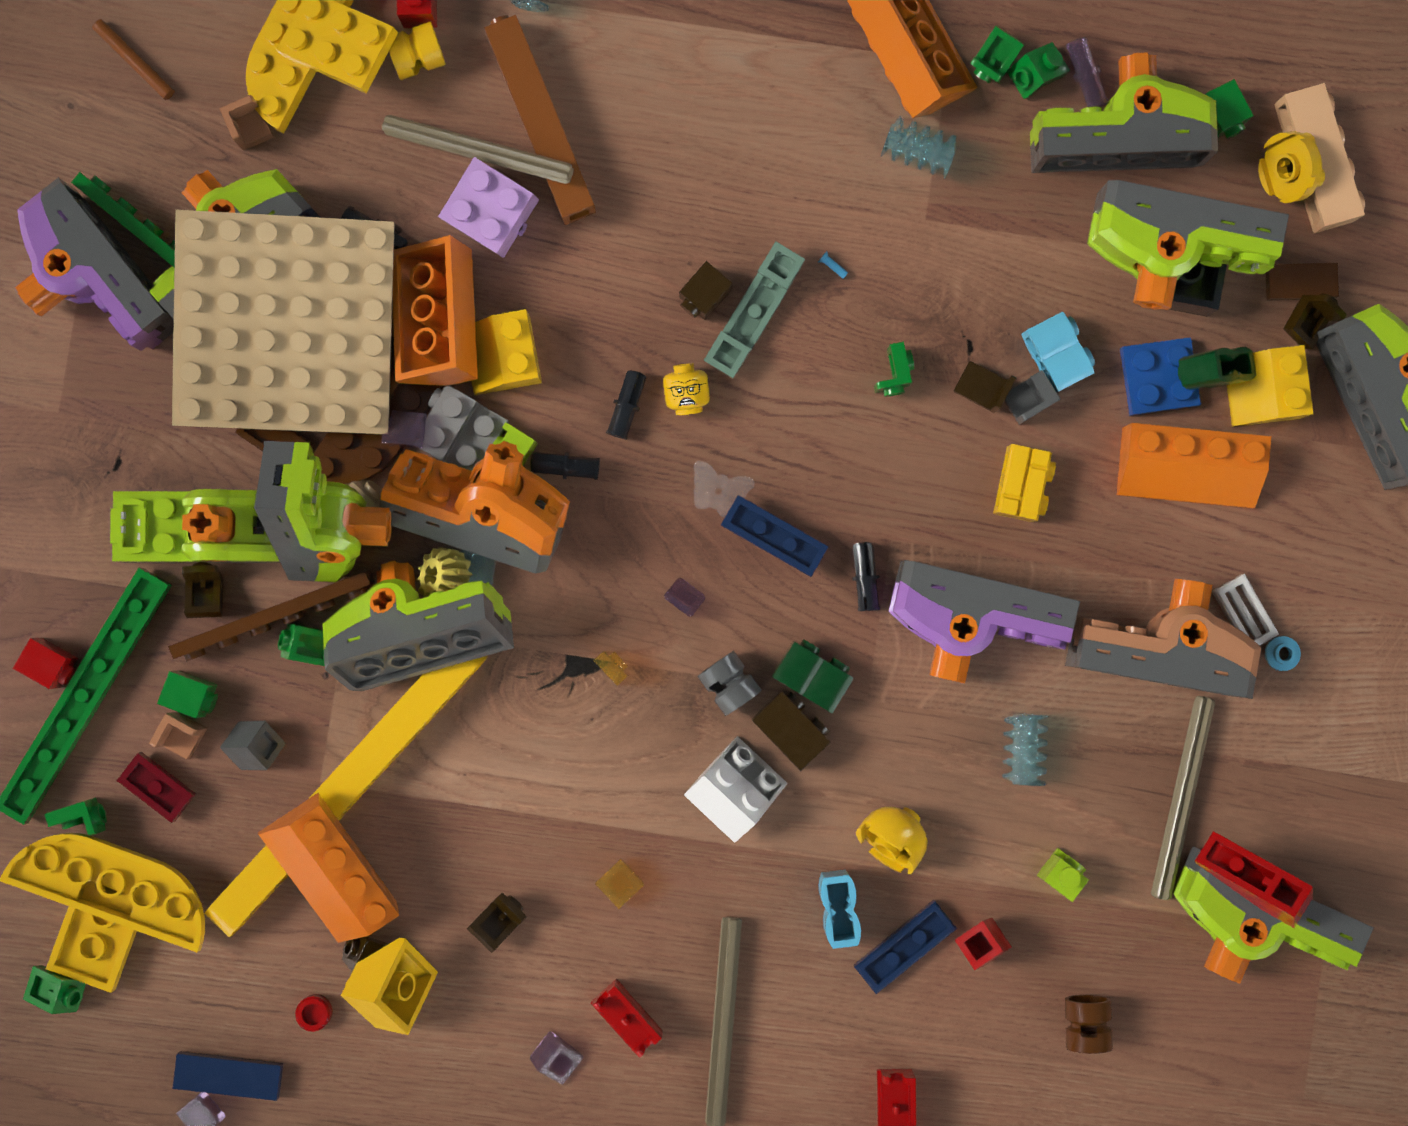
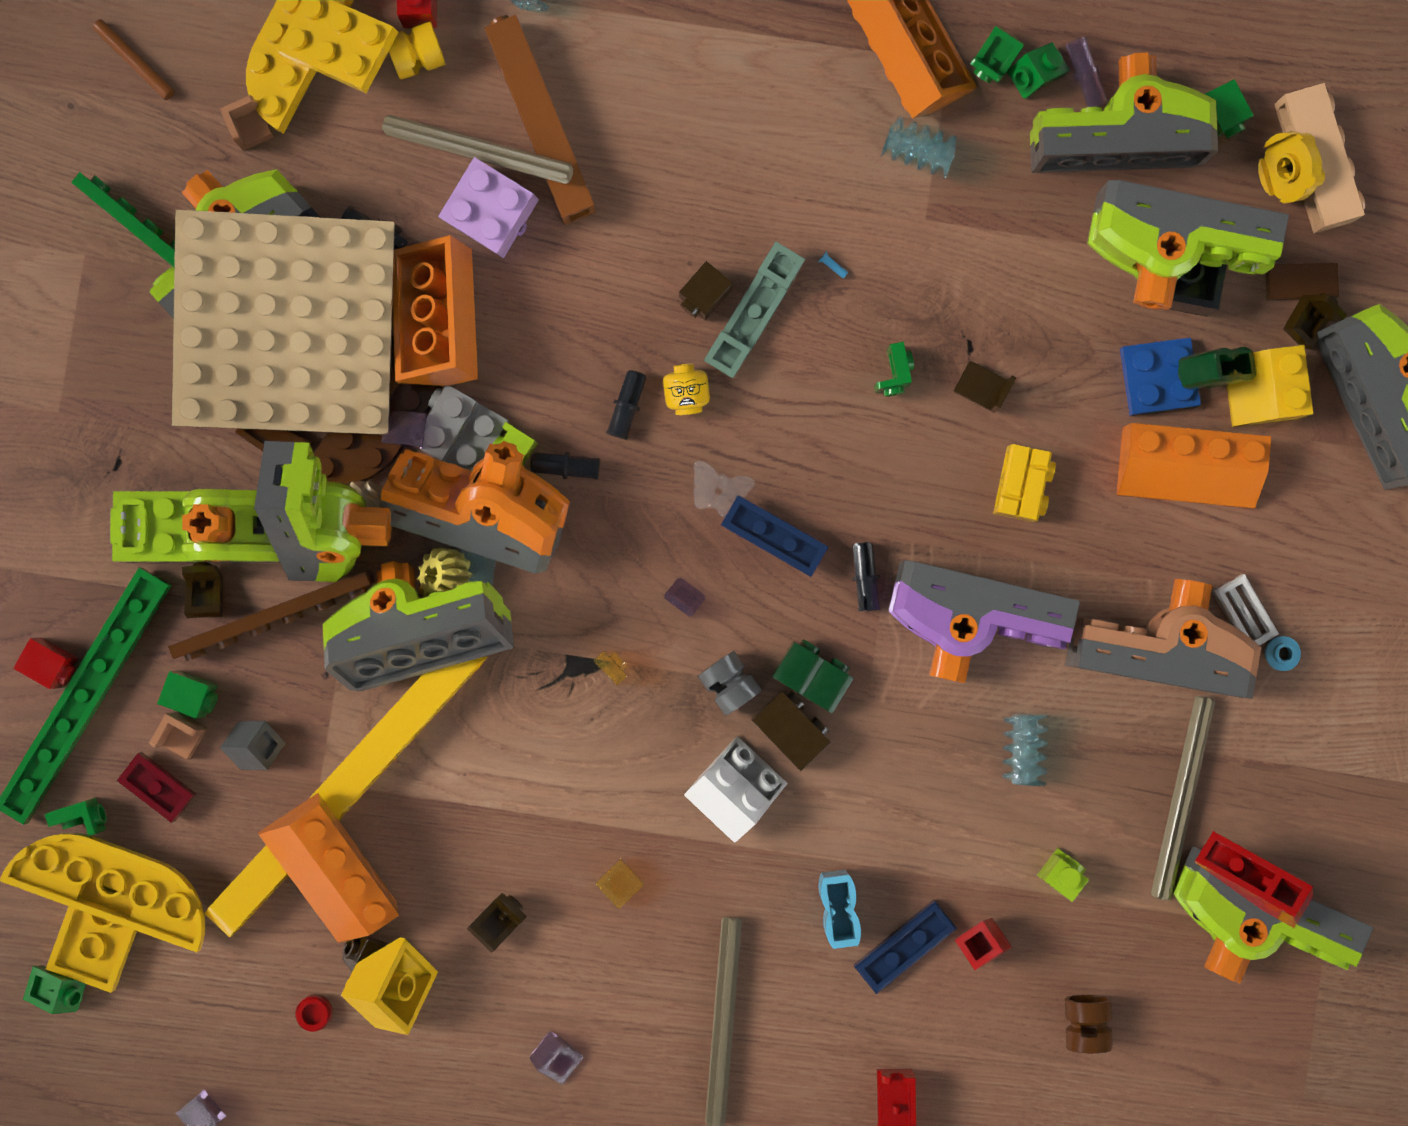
piece [15,177,174,351] -> none
dark blue tile [172,1051,283,1101] -> none
green bracket [278,623,325,666] -> none
yellow slope [472,309,542,395] -> none
red hinge [591,979,663,1058] -> none
yellow cylinder [856,807,928,874] -> none
dark grey panel [1005,370,1060,425] -> none
medium azure brick [1021,312,1095,393] -> none

